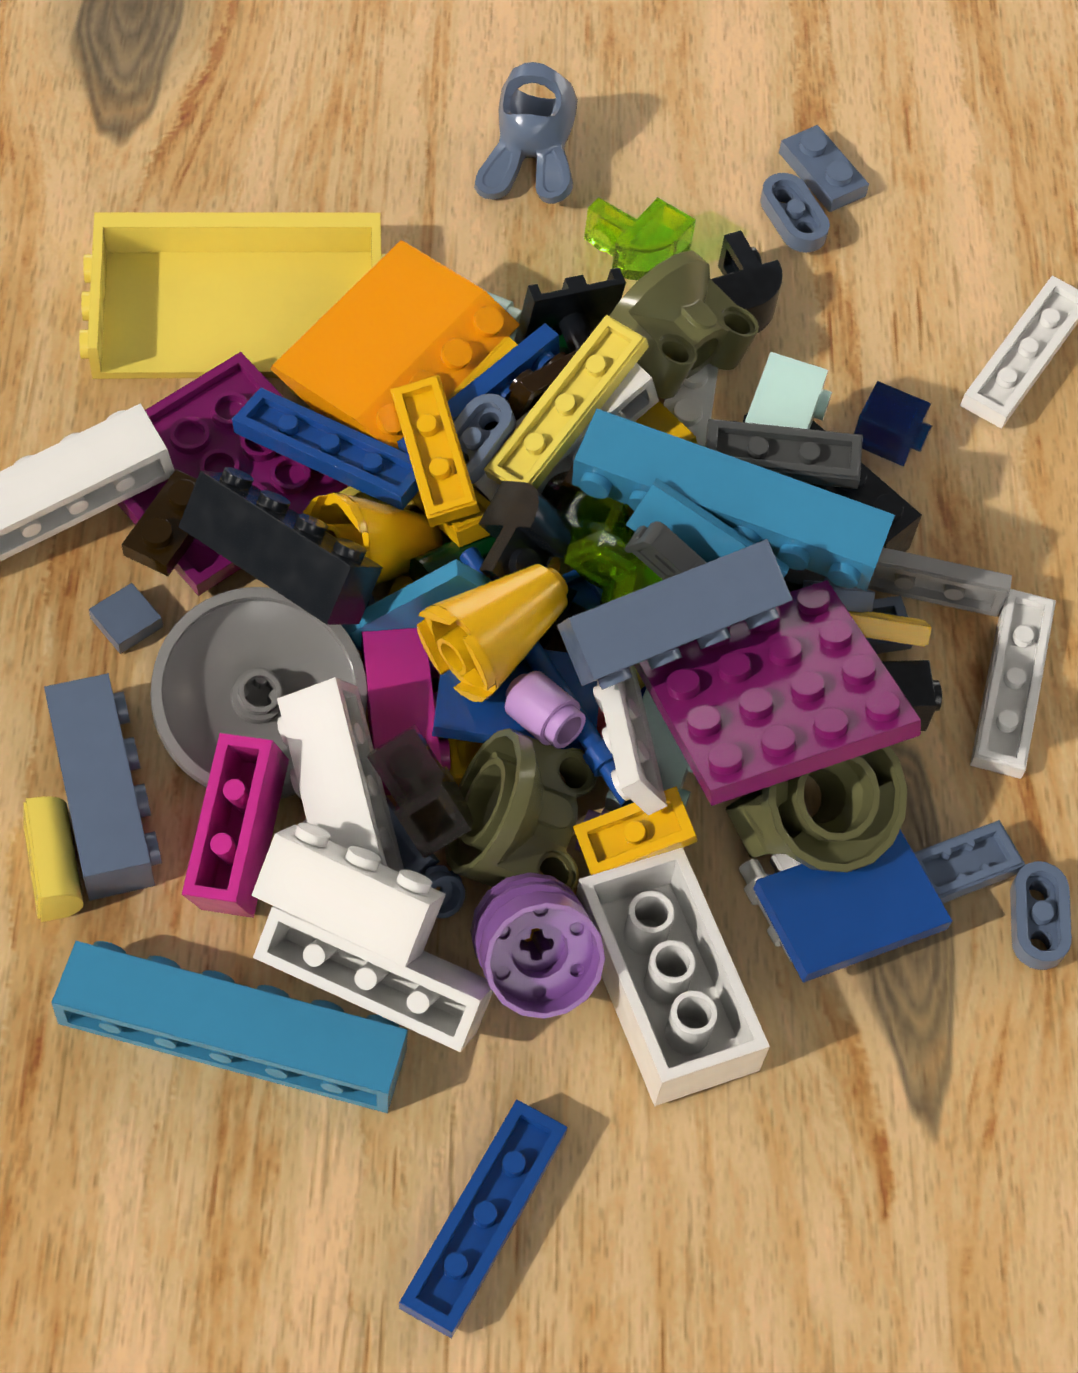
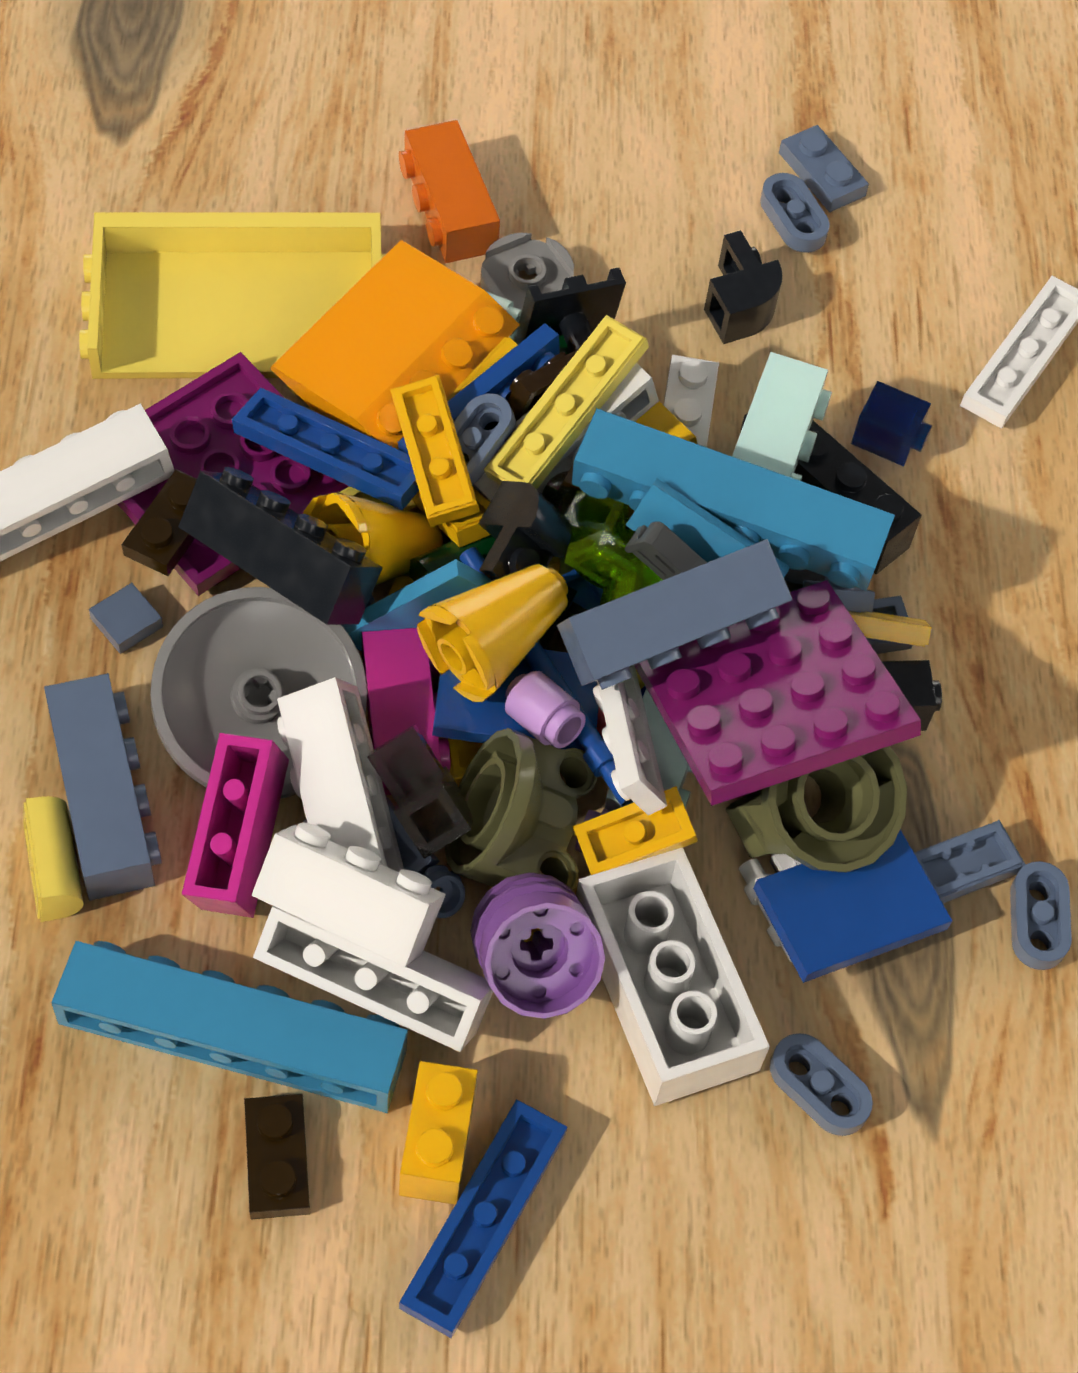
sand blue piece [474,62,578,204] -> none
clear neon green brick [584,197,696,280] -> none
olive piece [610,250,759,399] -> none
dark grey tile [705,419,863,489] -> none
light grey tile [868,547,1012,617] -> none
white tile [970,589,1056,779] -> none
none -> dark brown plate [244,1094,310,1220]
none -> orange brick [399,120,500,263]
none -> yellow brick [399,1061,478,1205]
none -> light grey plate [480,233,574,310]
none -> sand blue plate [770,1033,873,1136]

